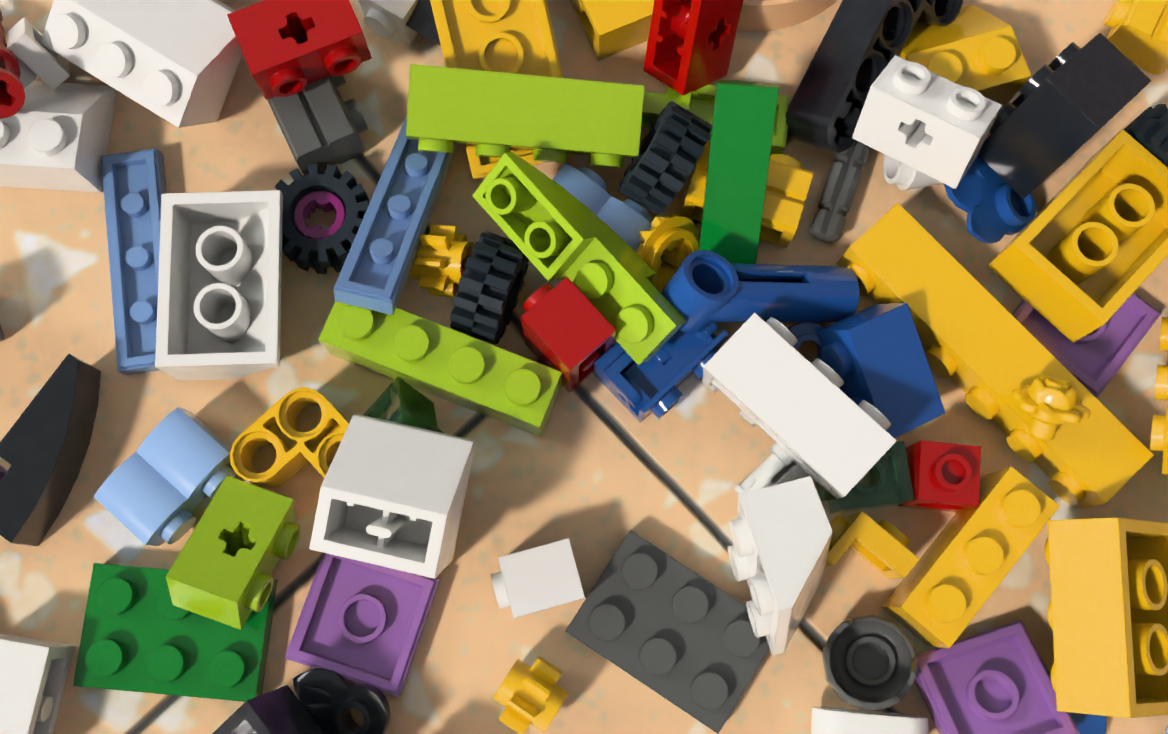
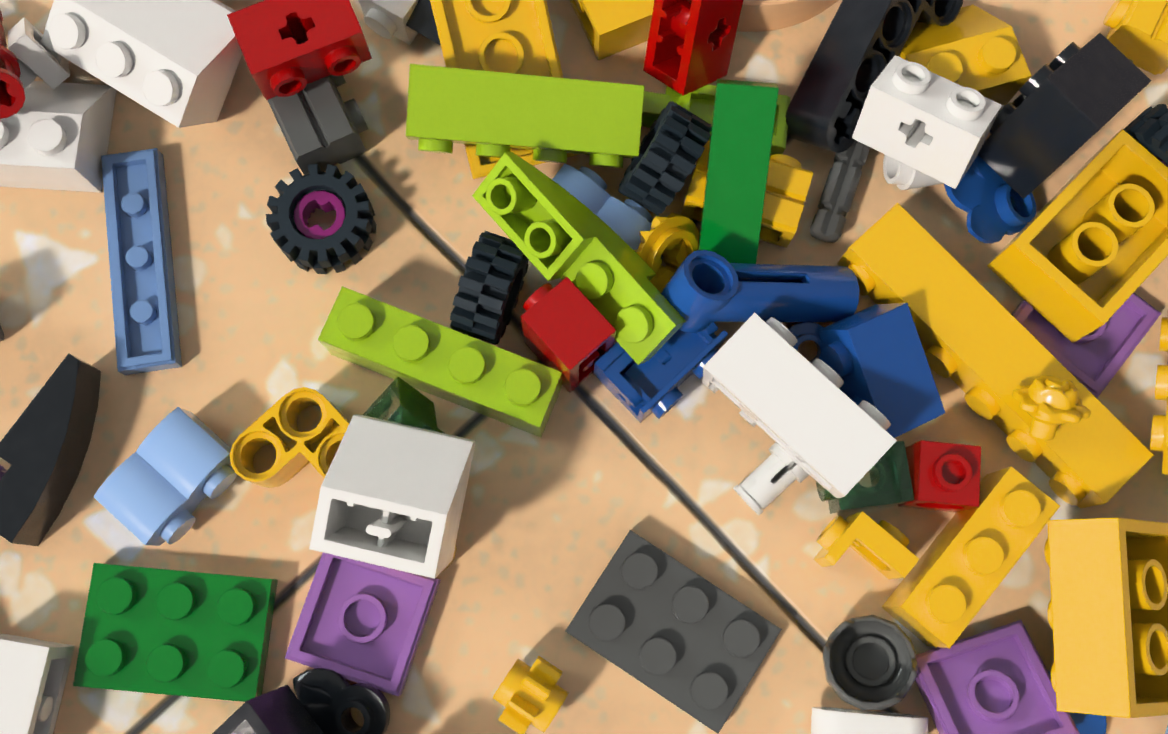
white slope [155,190,283,381] -> none
lime brick [166,475,301,630] -> none
medium blue tile [333,117,458,315] -> none
yellow gear [409,224,474,298] -> none
white brick [491,538,585,618] -> none
white slope [728,476,833,656] -> none

